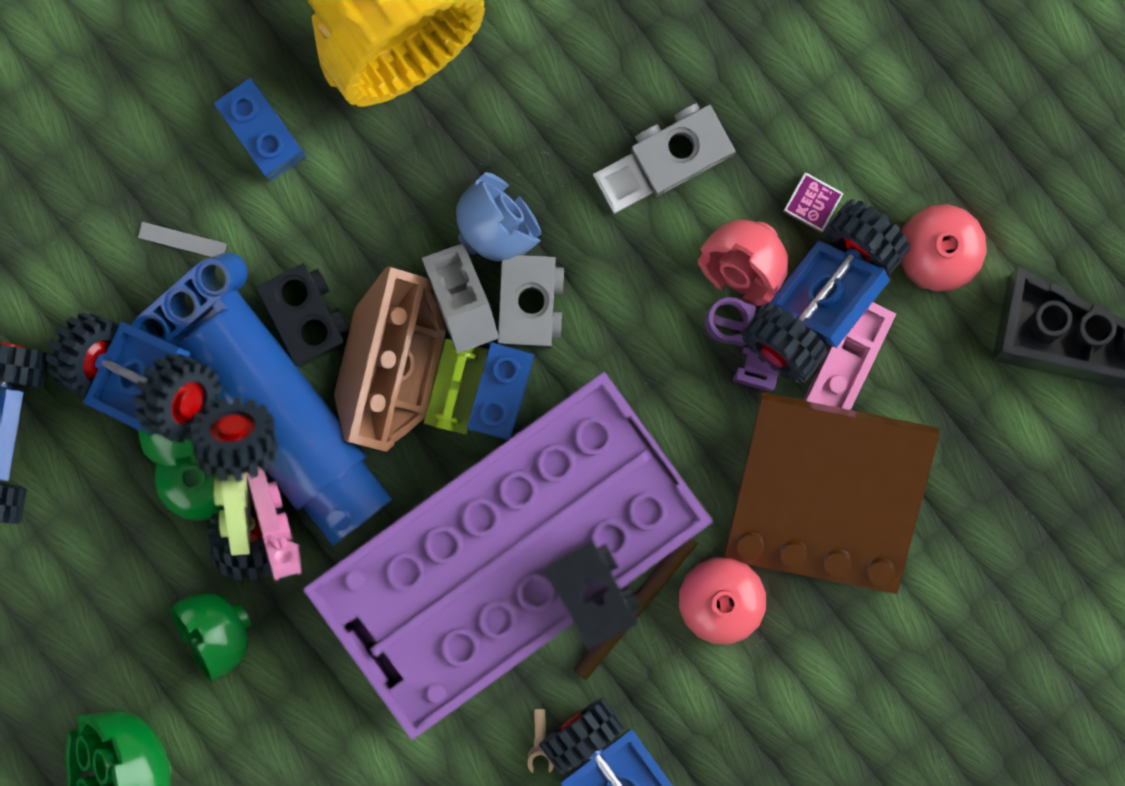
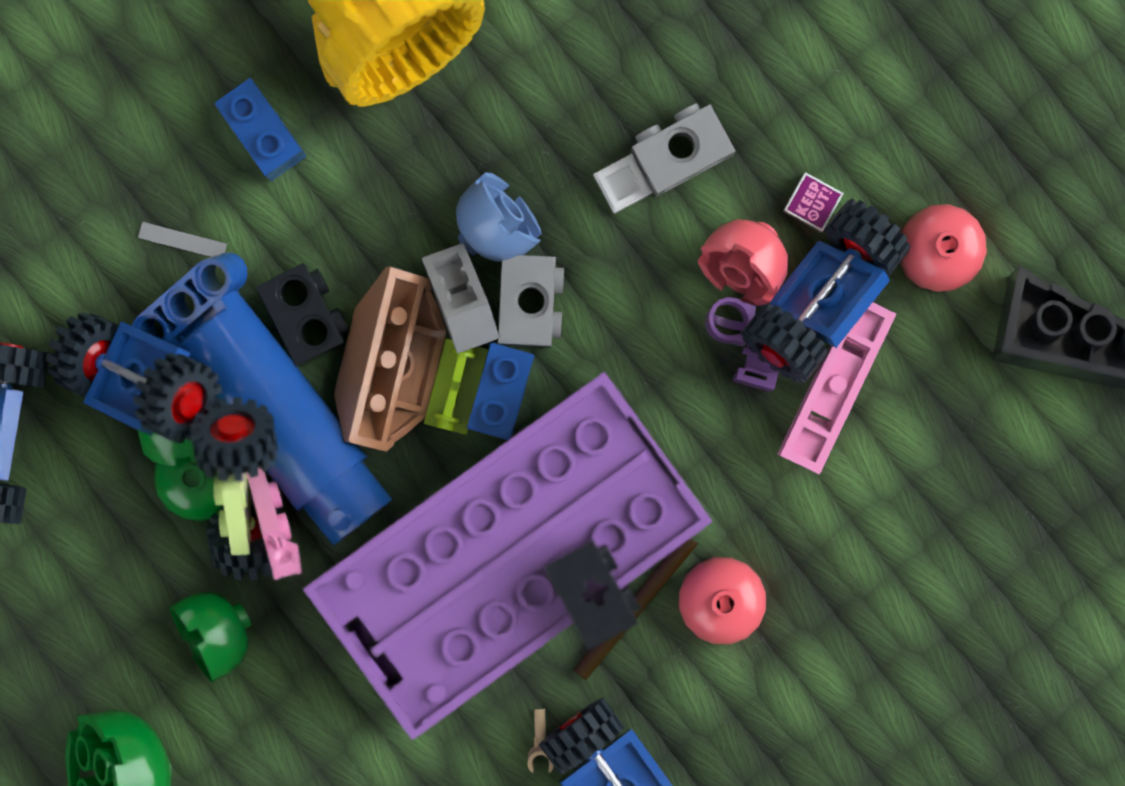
reddish brown plate [724,392,940,594] -> none

